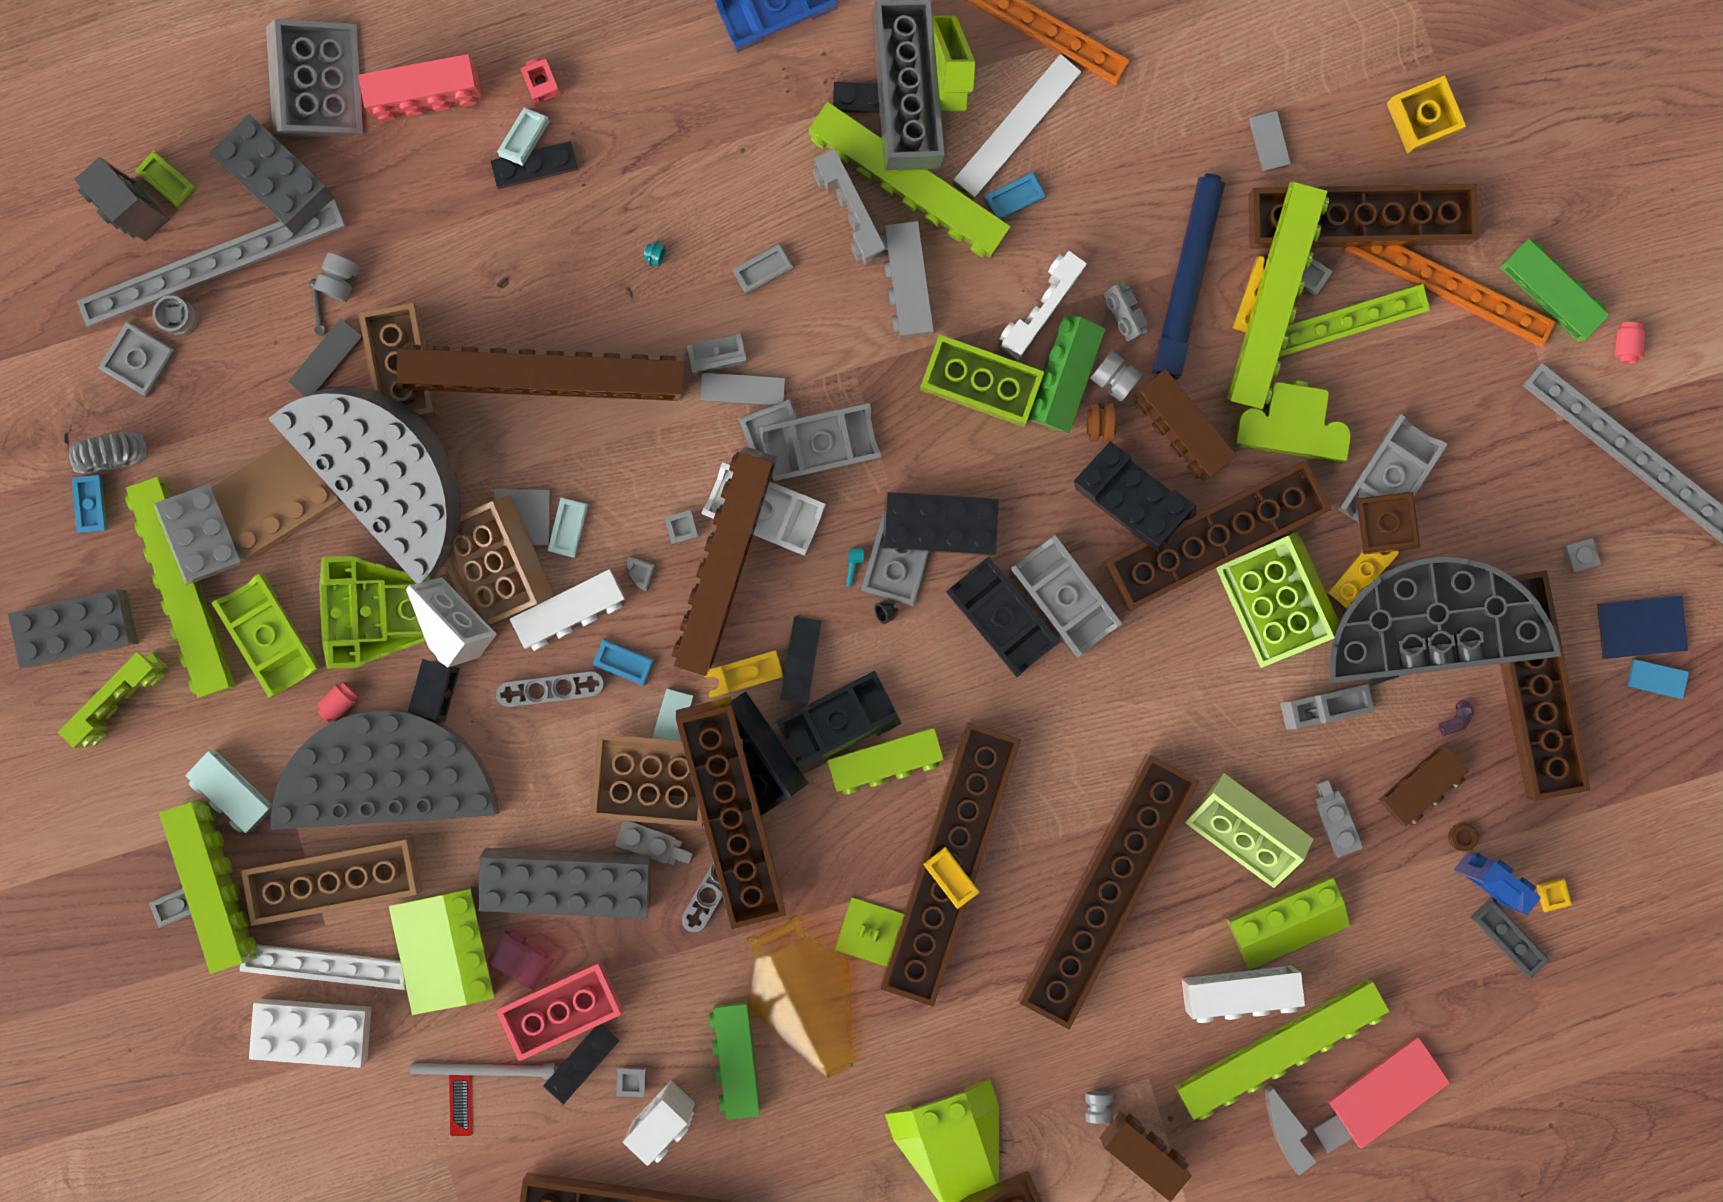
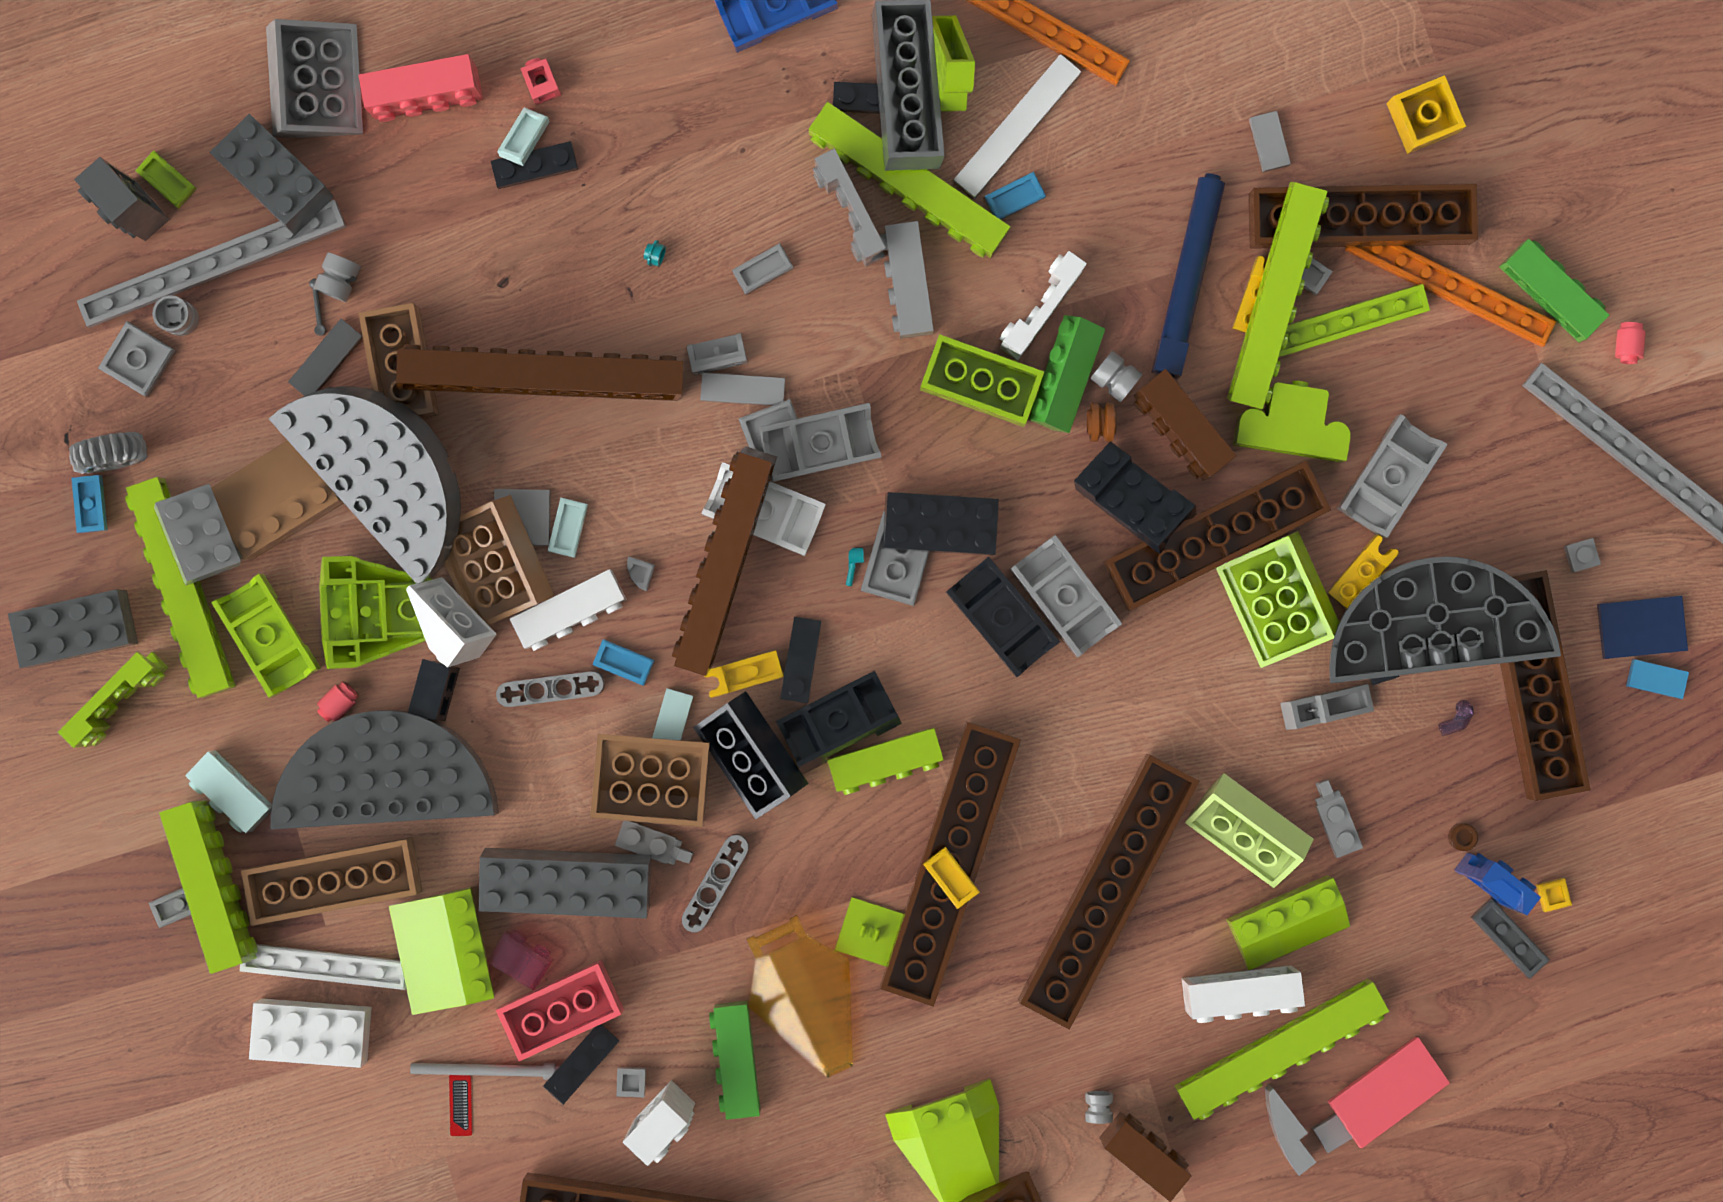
light grey plate [664,510,699,545] -> none
reddish brown brick [676,696,786,929] -> none
black hinge [874,600,898,624] -> none
light grey hinge [1103,282,1149,342] -> none
reddish brown plate [1356,492,1420,555] -> none
reddish brown brick [1378,745,1469,826] -> none

